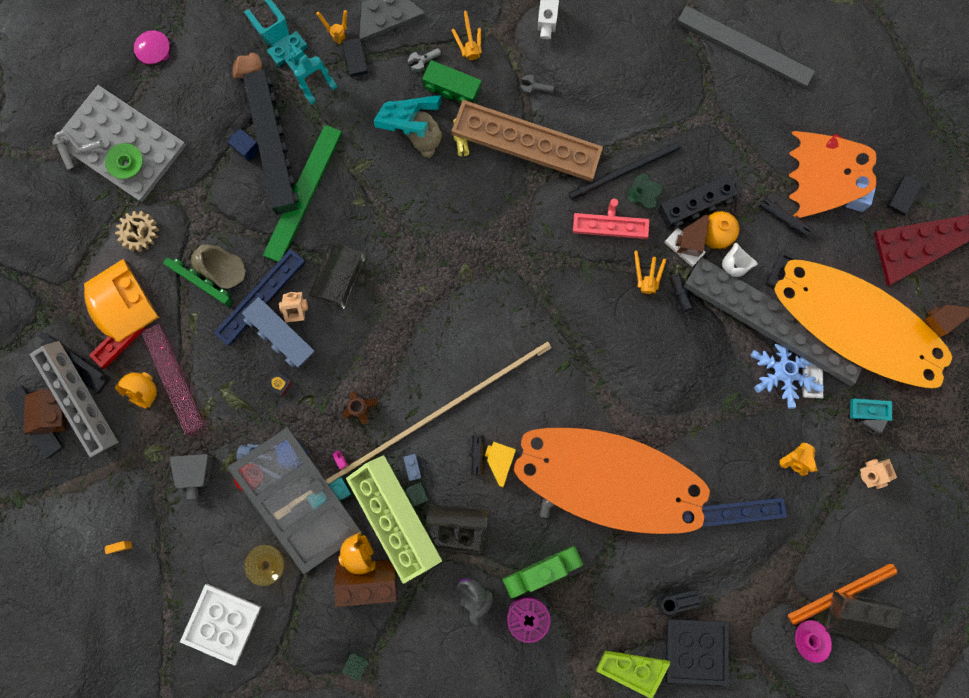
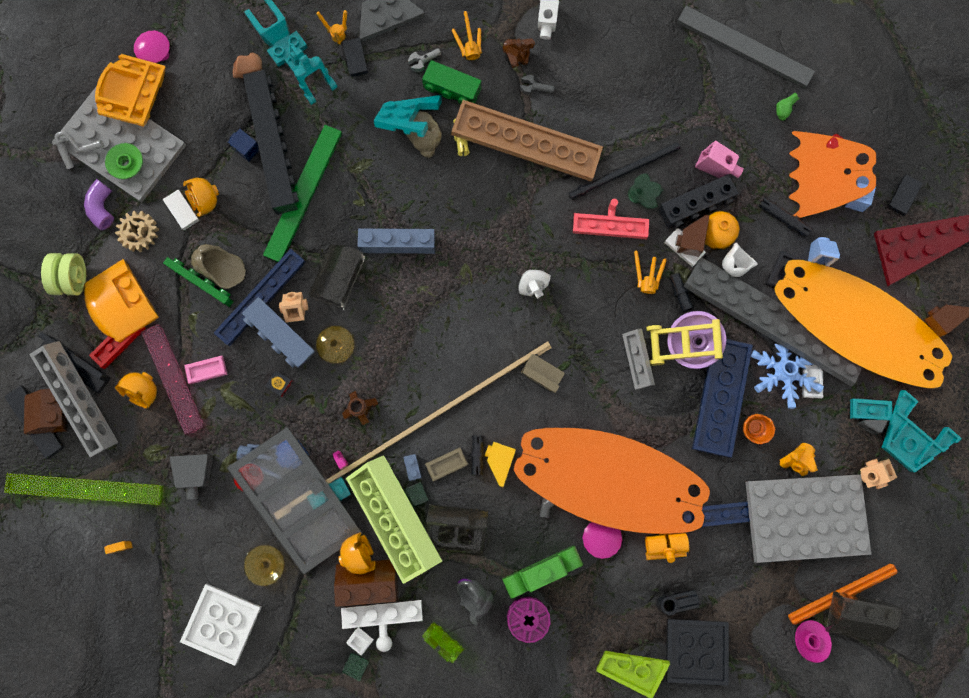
none -> clear neon green tile [4,473,164,505]
none -> yellowish green wheel [41,253,86,296]
none -> medium lavender cylinder [84,179,114,230]
none -> light orange slope [95,54,166,127]
none -> white tile [163,190,200,230]
none -> light orange cylinder [183,178,219,217]
none -> bright pink tile [184,356,228,384]
none -> clear yellow dish [316,326,354,364]
none -> white plate [341,600,423,652]
none -> white tile [346,627,374,656]
none -> sand blue brick [358,229,435,254]
none -> clear neon green hinge [422,622,464,664]
none -> dark tan tile [425,448,468,482]
none -> reddish brown rock [503,38,535,68]
none -> white piece [519,270,551,299]
none -> dark tan panel [521,354,564,393]
none -> dark pink dish [582,522,622,559]
none -> light grey plate [622,329,655,390]
none -> light orange pin [645,533,689,563]
none -> light yellow piece [646,319,723,366]
none -> lavender dish [668,311,727,369]
none -> dark blue plate [692,339,753,458]
none -> bright pink torso [695,141,744,178]
none -> orange hair [743,414,775,444]
none -> light grey plate [745,475,872,563]
none -> bright green animal [776,93,799,121]
none -> light blue slope [808,237,840,267]
none -> teal wing [882,390,962,472]

